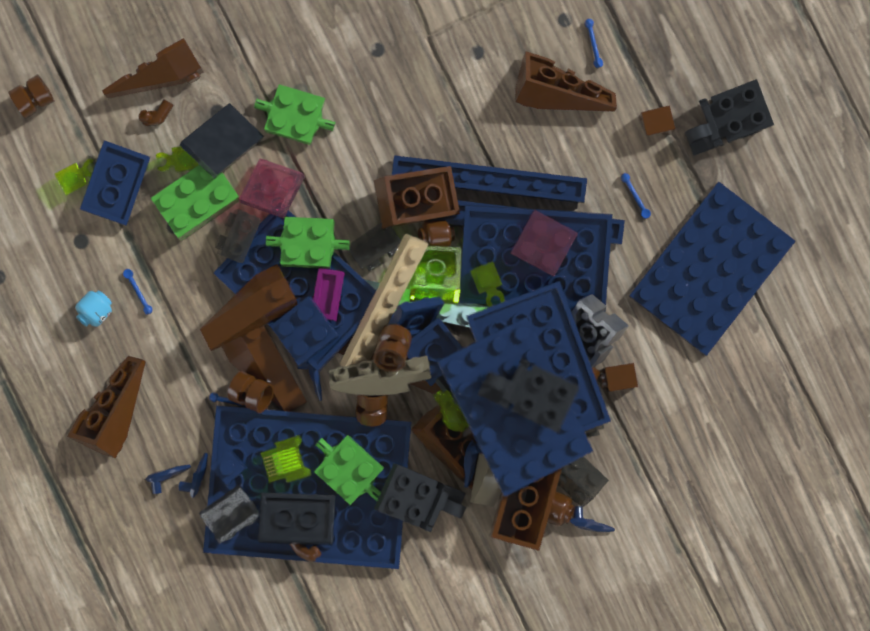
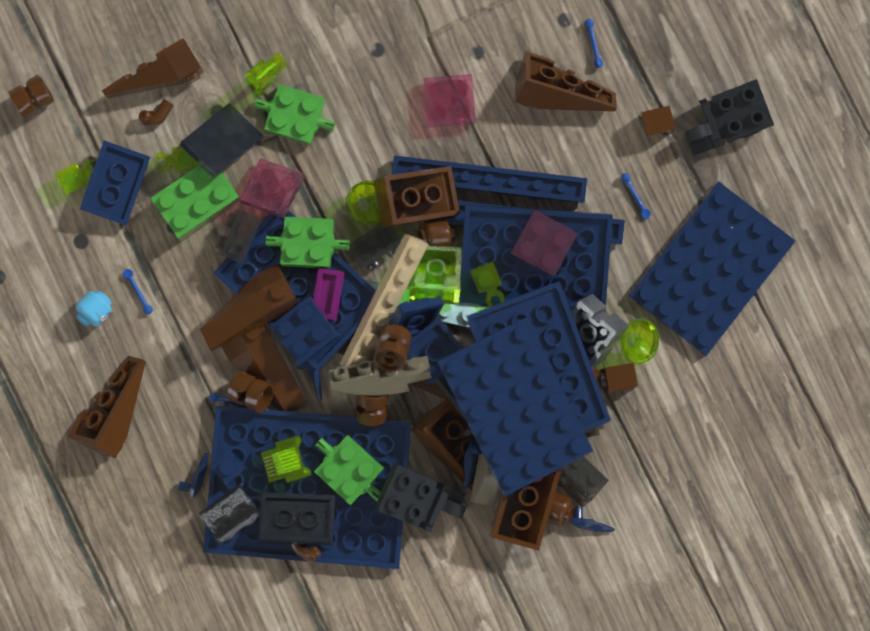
dark blue bar [145,464,191,494] -> none
clear neon green plate [433,390,469,431] -> none
black plate [478,359,580,433] -> none
none -> clear neon green piece [244,52,287,96]
none -> clear neon green piece [346,180,381,225]
none -> clear pink plate [423,74,476,127]
none -> clear neon green piece [620,319,659,364]

